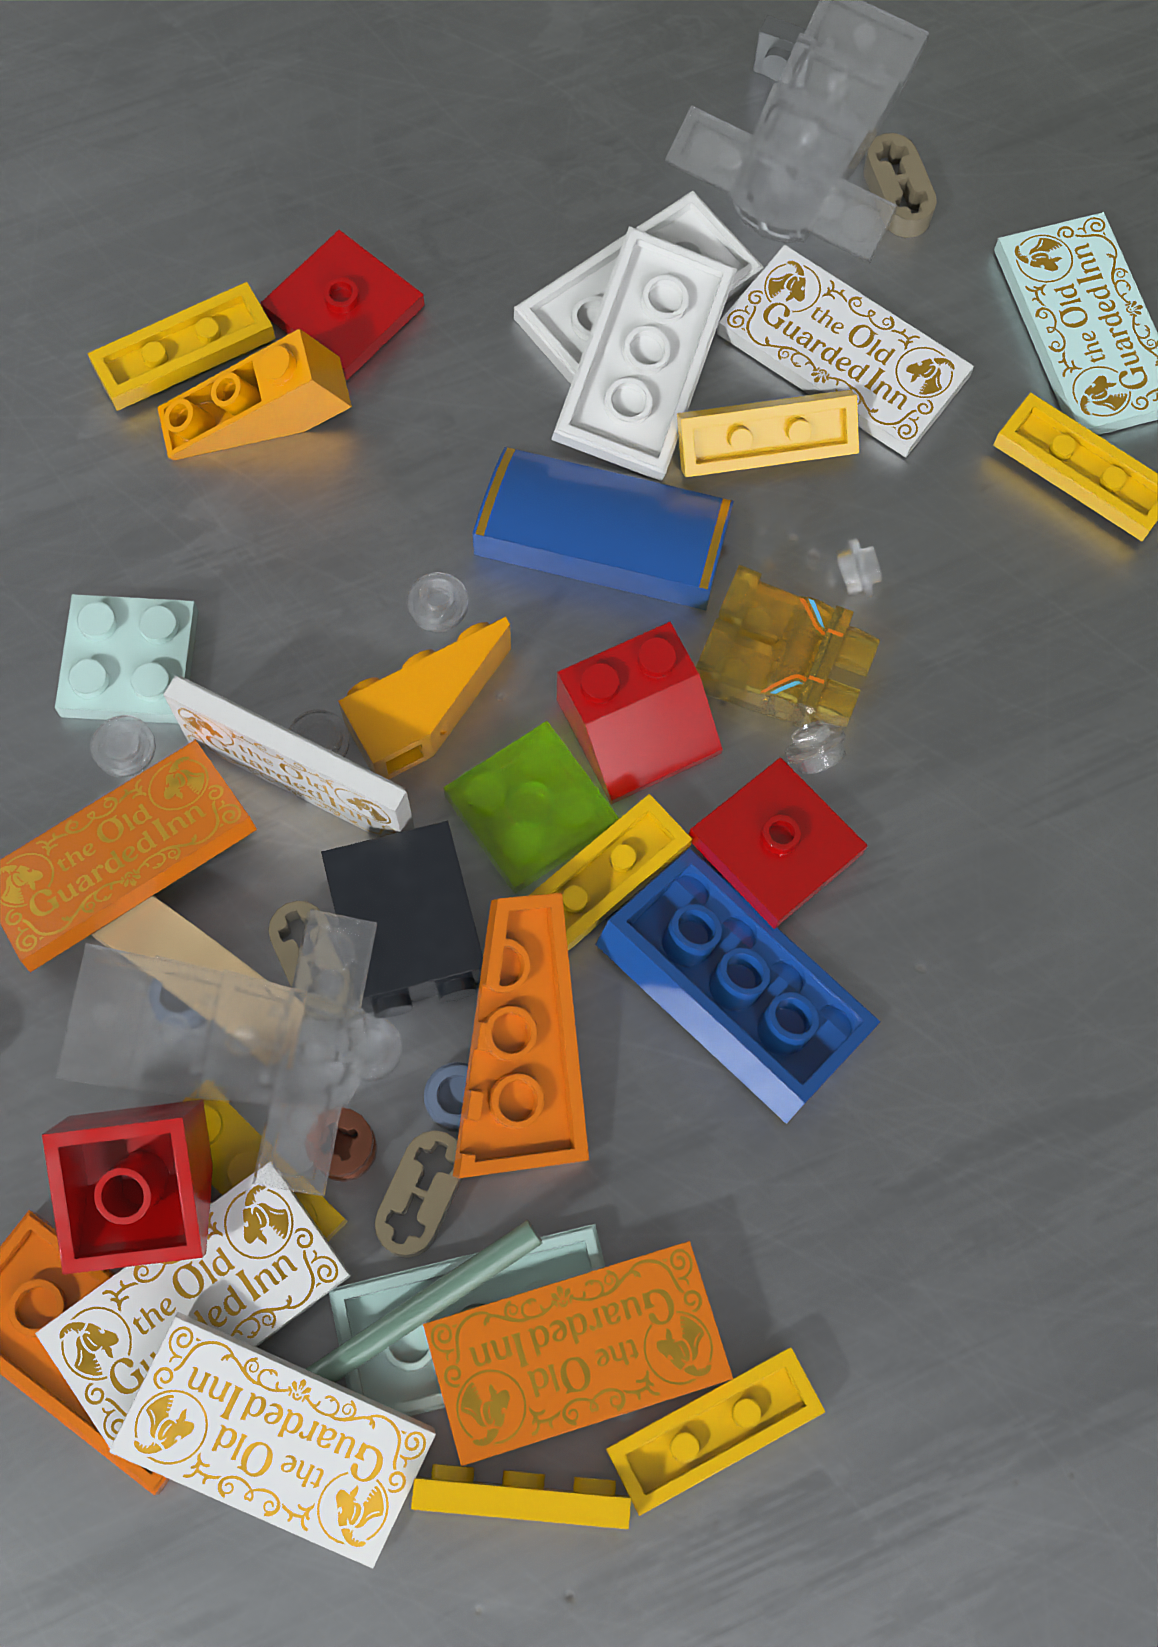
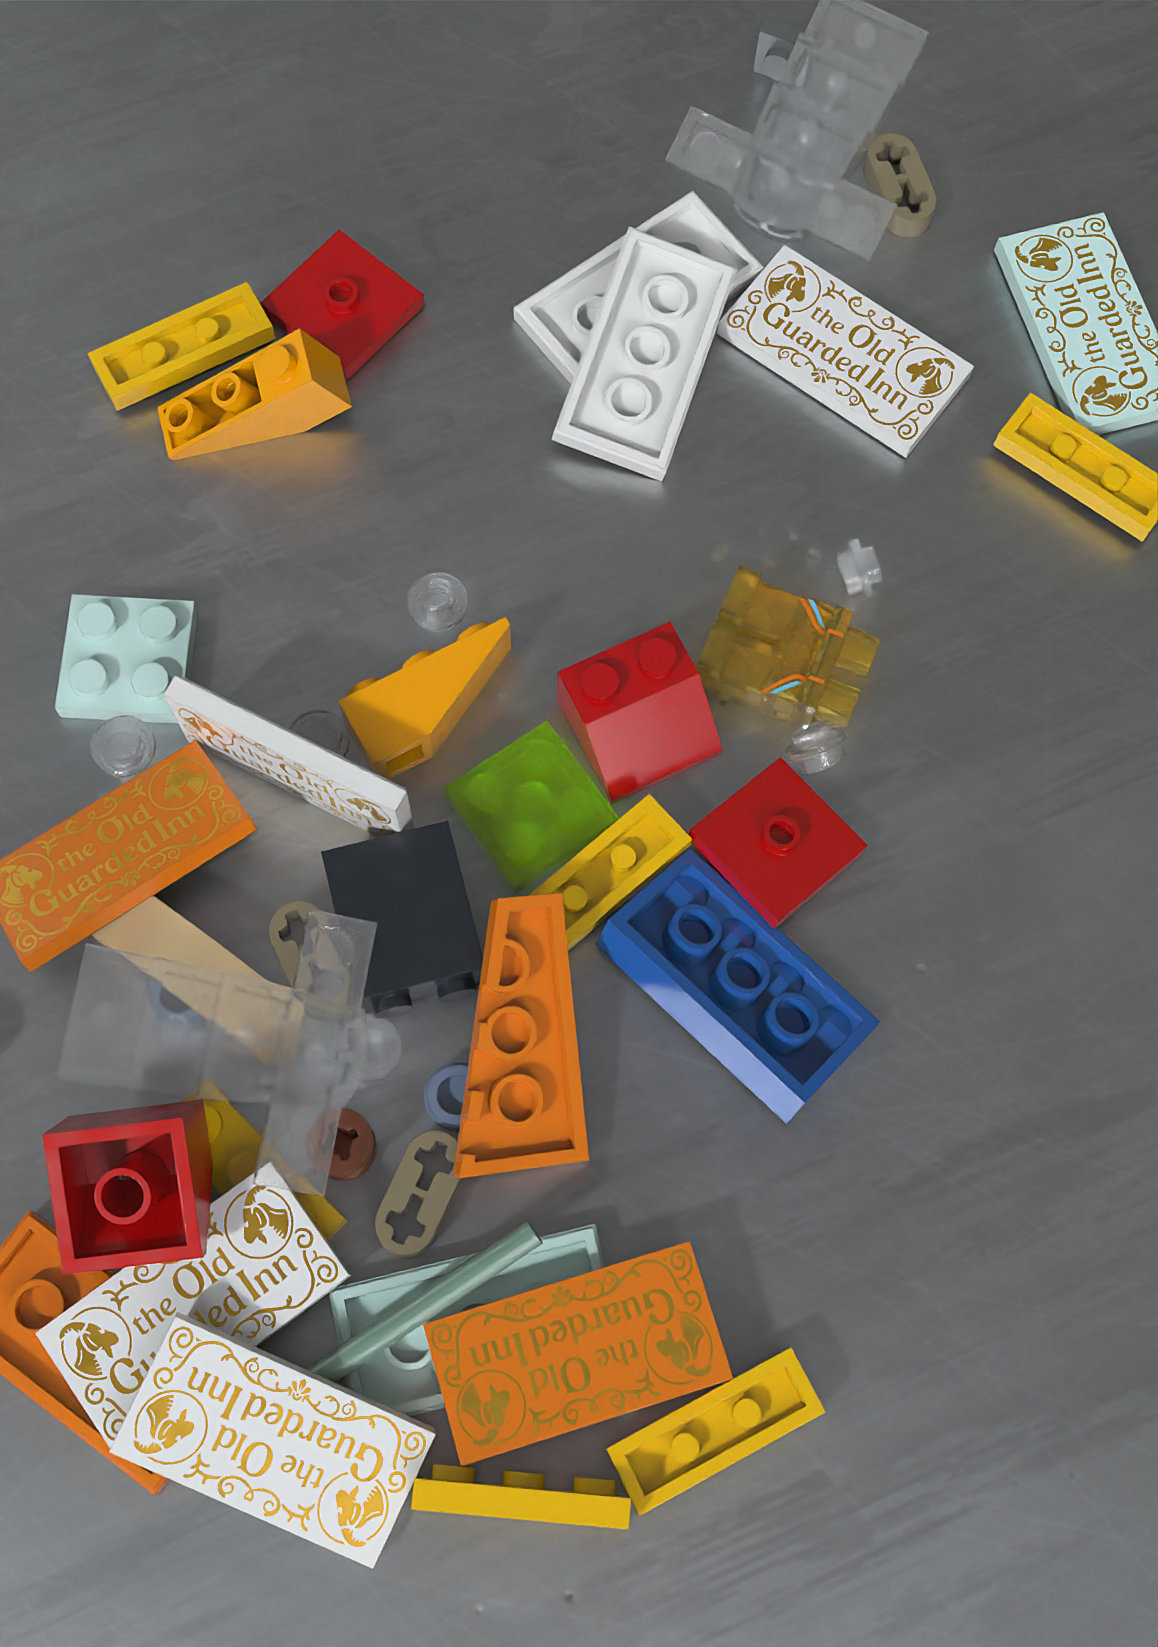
blue slope [472,447,734,611] -> none
yellow plate [677,389,859,477] -> none

